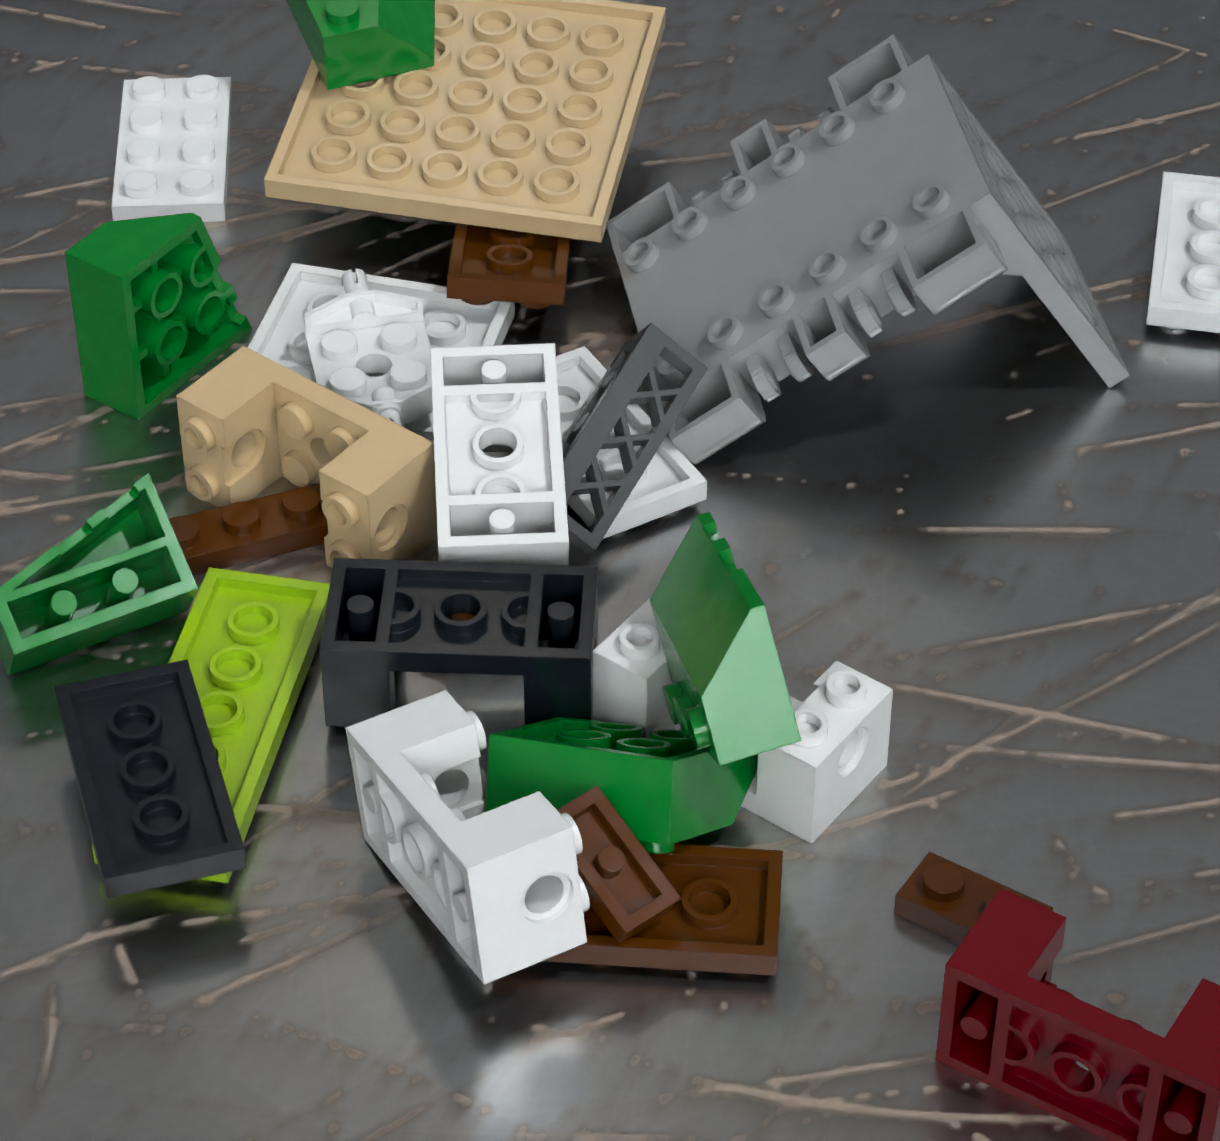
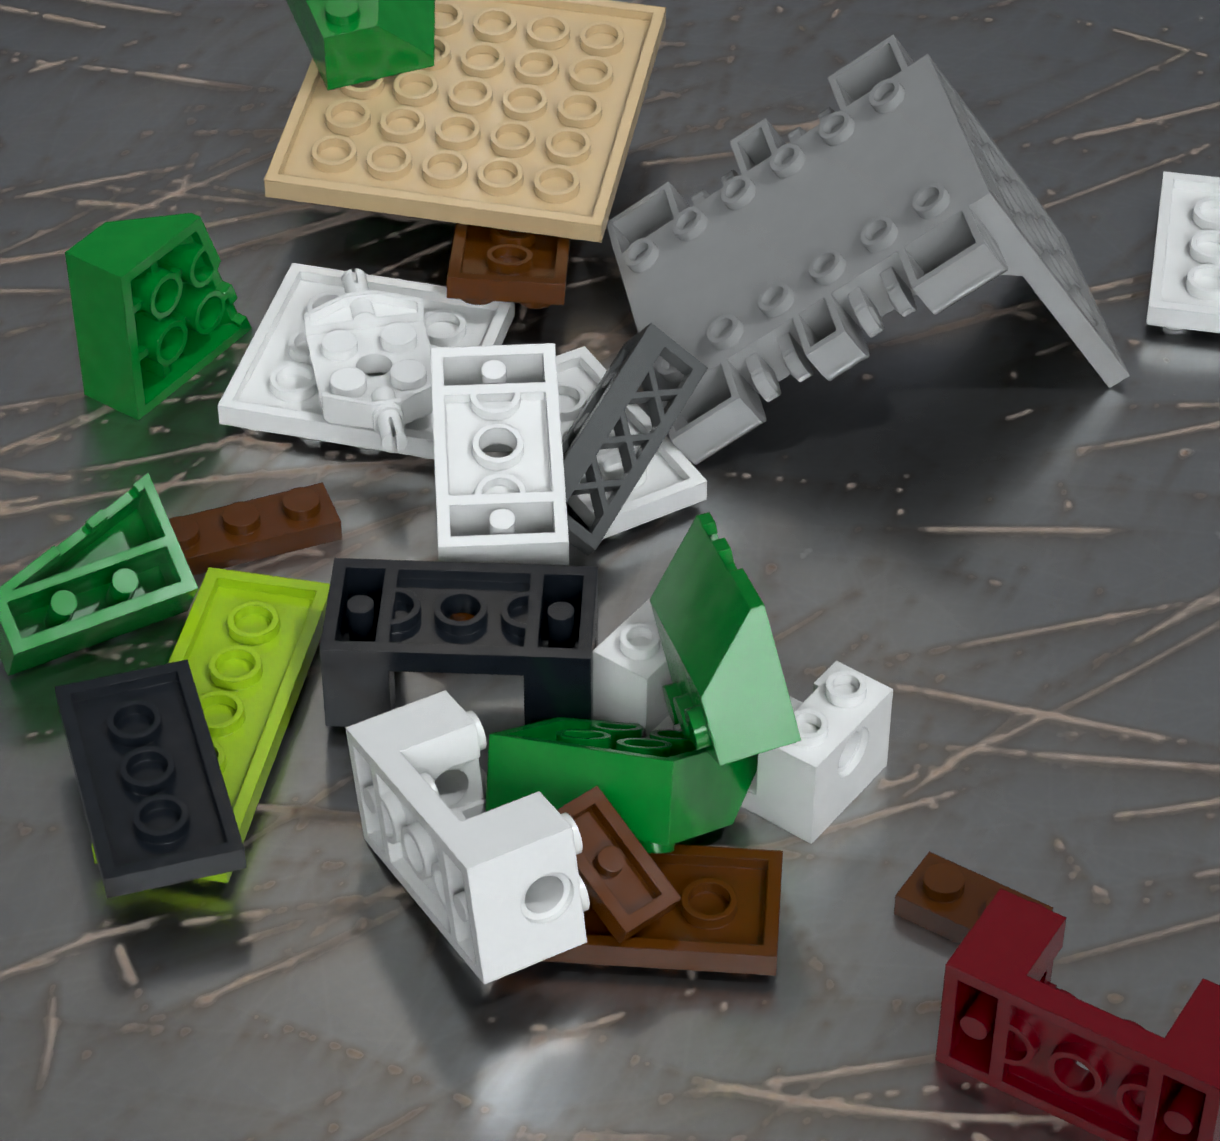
white plate [111,74,233,222] -> none
tan plate [176,346,438,569] -> none

